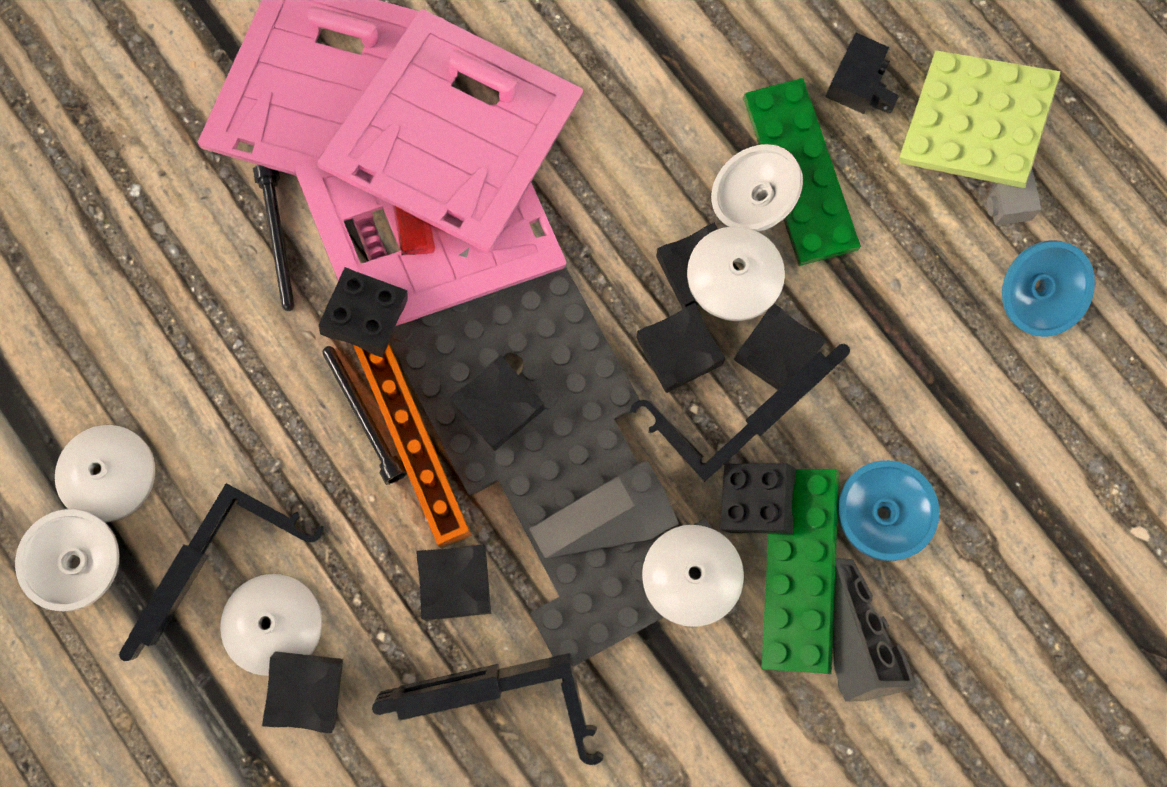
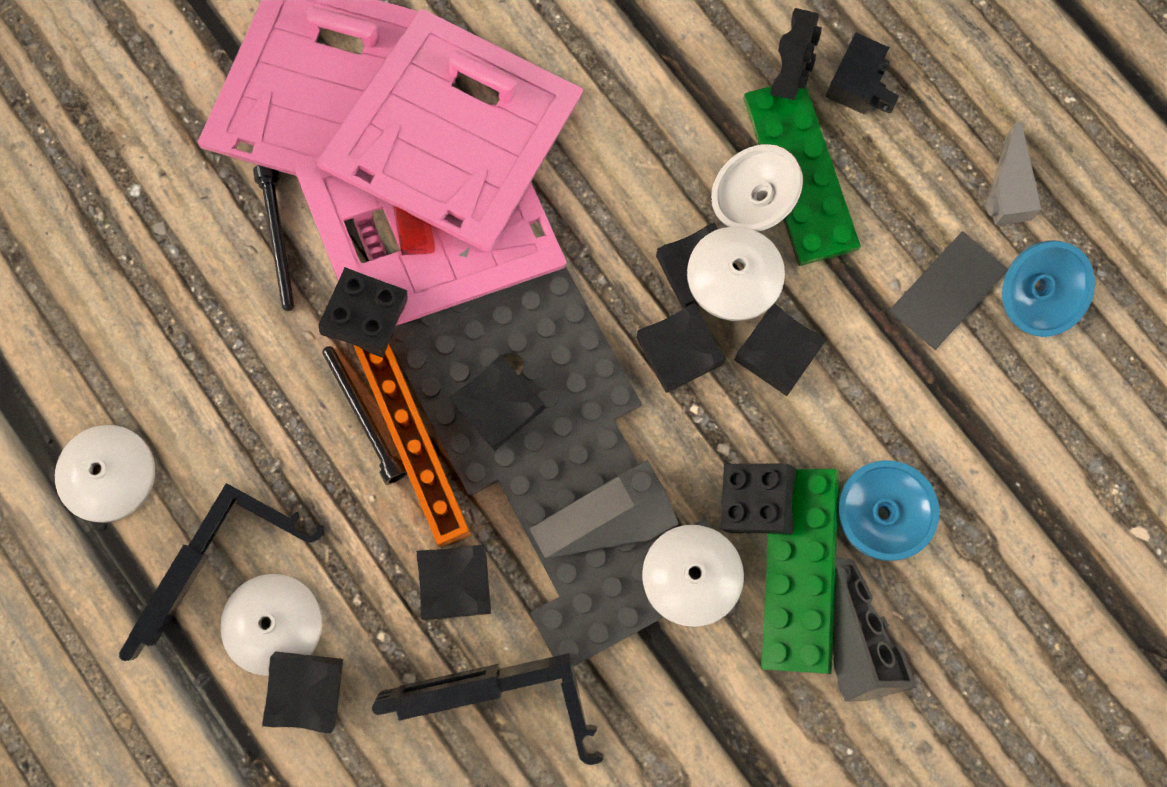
white dish [15,509,119,612] -> none
black hinge [629,344,850,482] -> none
yellowish green plate [899,50,1061,188] -> none
none -> black brick [770,8,822,100]
none -> dark grey window [889,231,1008,350]

